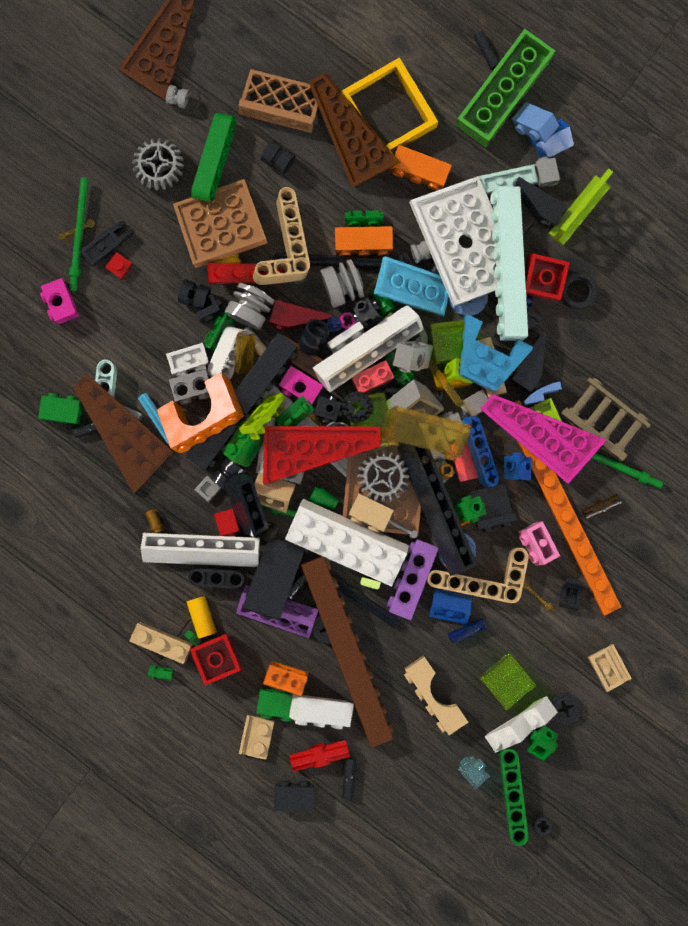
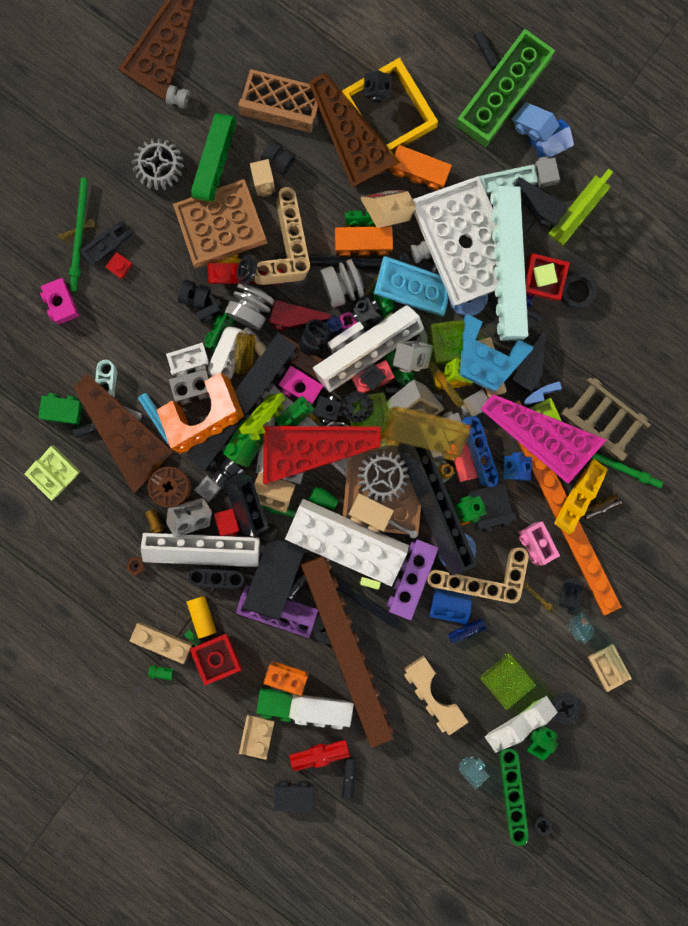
none -> yellowish green slope [25,445,81,501]
none -> reddish brown plate [127,557,146,576]
none -> reddish brown wheel [148,467,192,508]
none -> light grey brick [166,498,212,537]
none -> black gear [236,254,259,285]
none -> tan brick [250,159,276,197]
none -> black tile [359,363,387,391]
none -> tan slope [361,190,416,228]
none -> black brick [363,70,392,103]
none -> yellowish green tile [533,263,558,287]
none -> yellow slope [554,458,608,534]
none -> clear light blue slope [567,612,595,644]

